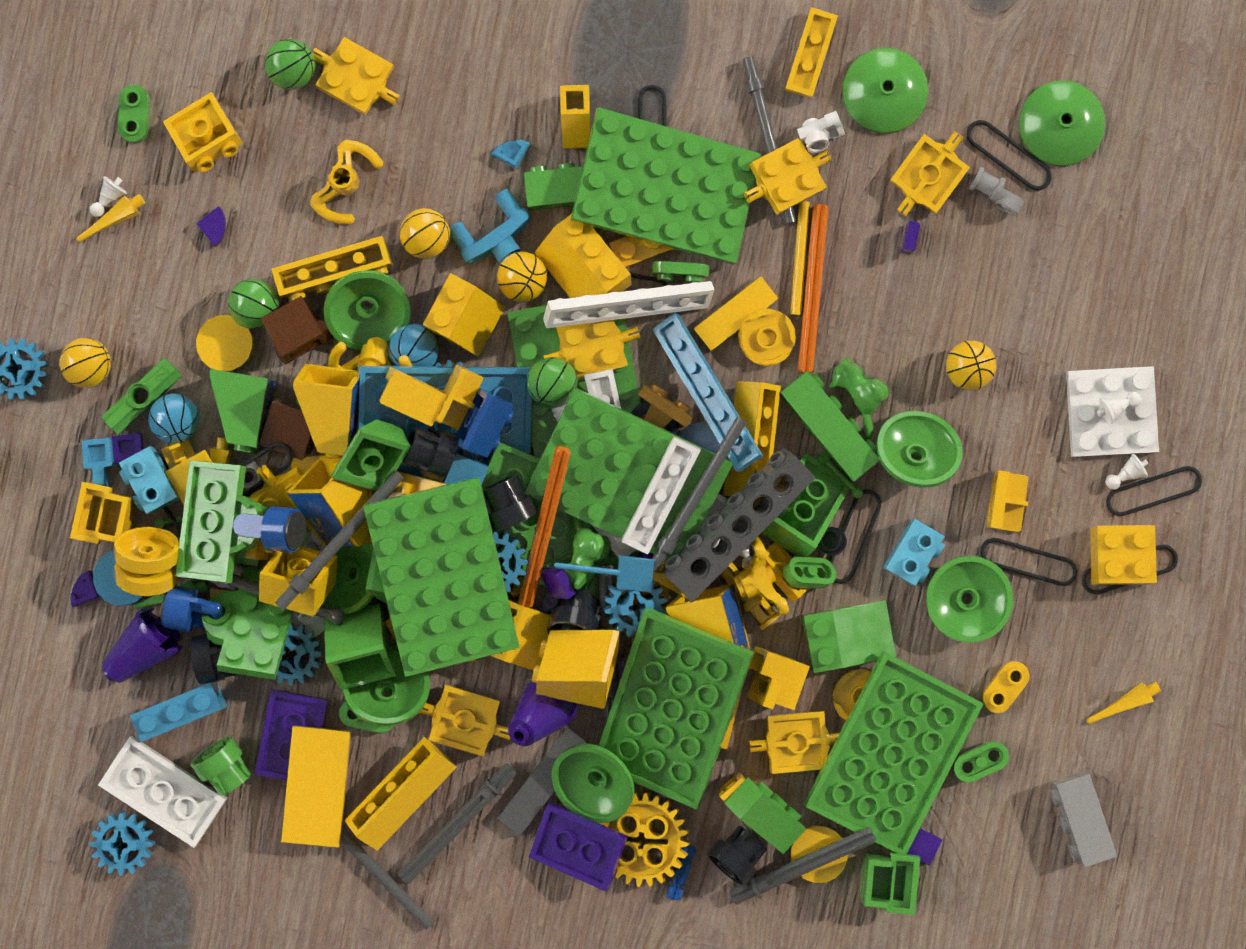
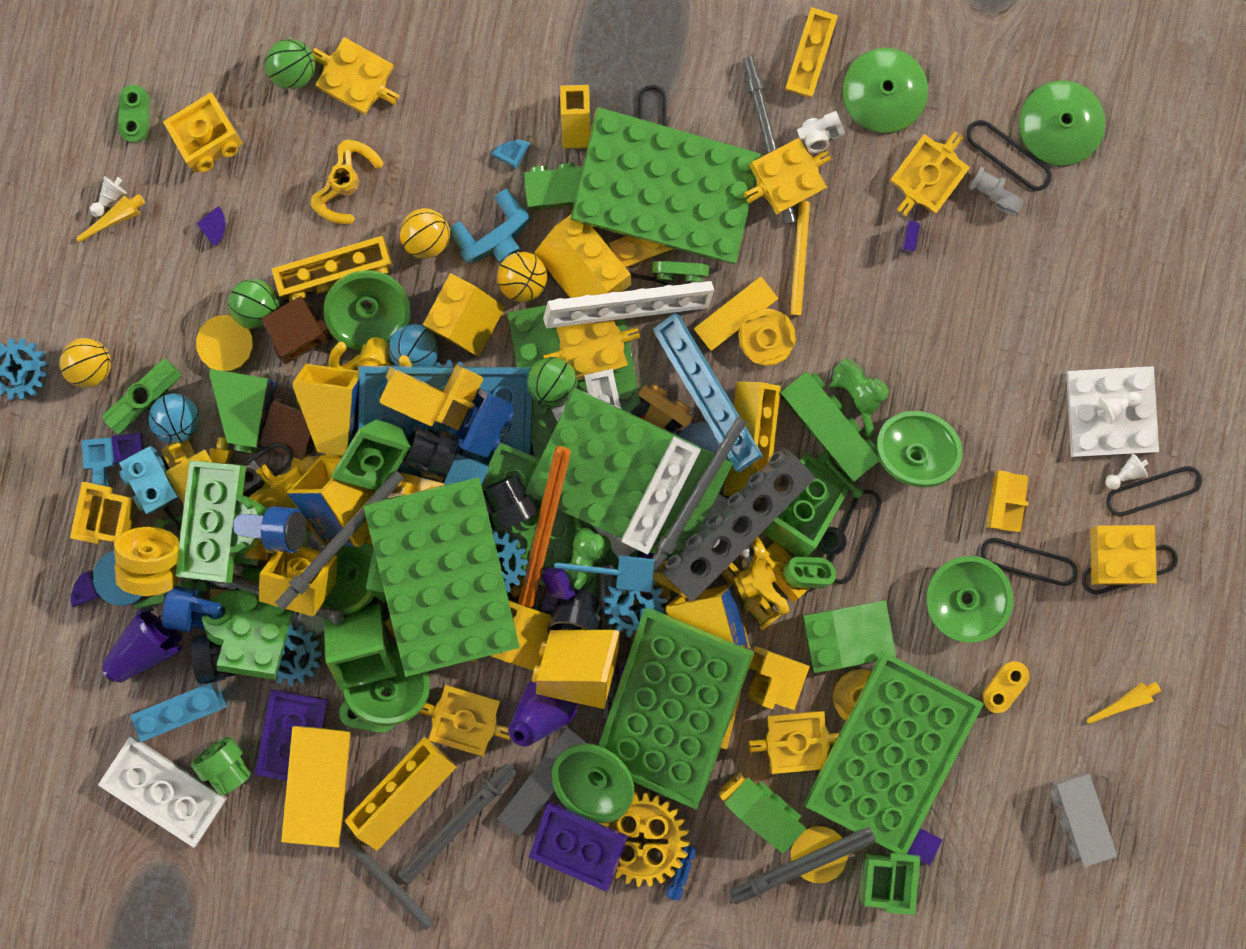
dark azure gear [90,812,155,876] -> none
black piece [707,826,767,887] -> none
orange axle [798,204,829,373] -> none
medium azure brick [883,519,945,586] -> none
yellow piece [946,340,997,391] -> none
bright green plate [953,741,1009,783] -> none

